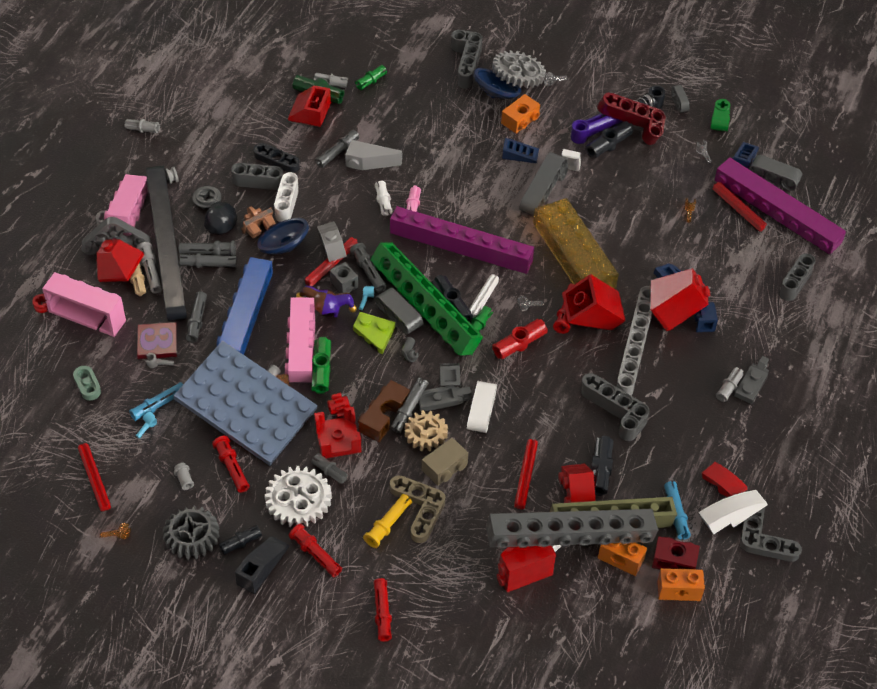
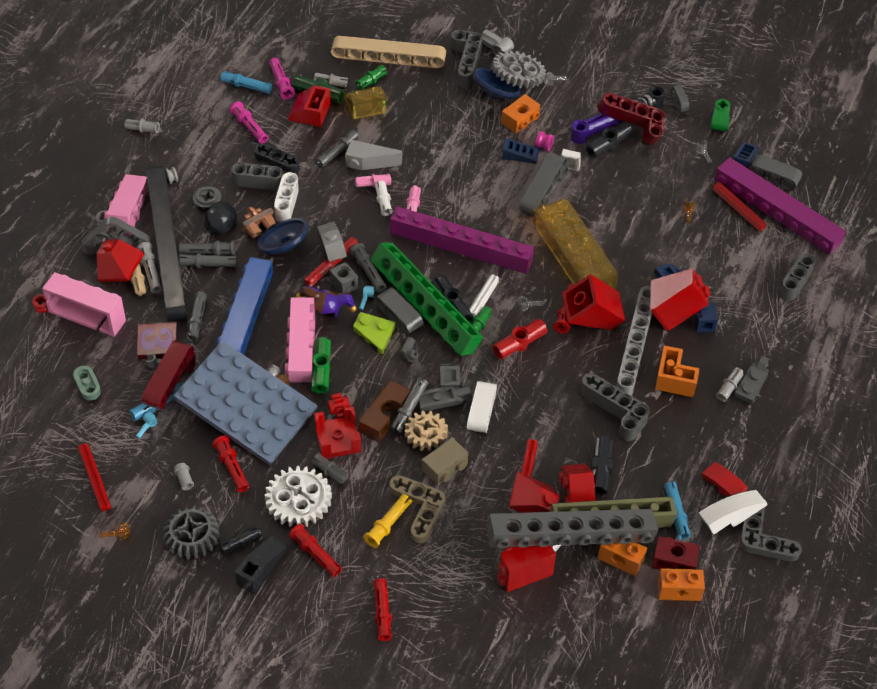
none -> dark red beam [141,340,196,410]
none -> dark azure pin [221,71,272,94]
none -> dark pink pin [229,101,269,143]
none -> dark pink pin [269,58,295,100]
none -> tan beam [331,36,446,68]
none -> clear yellow slope [344,86,386,119]
none -> bright pink axle [355,174,391,188]
none -> light grey piece [482,29,514,55]
none -> red slope [509,472,559,513]
none -> dark pink wheel [535,131,554,152]
none -> orange brick [655,346,700,397]

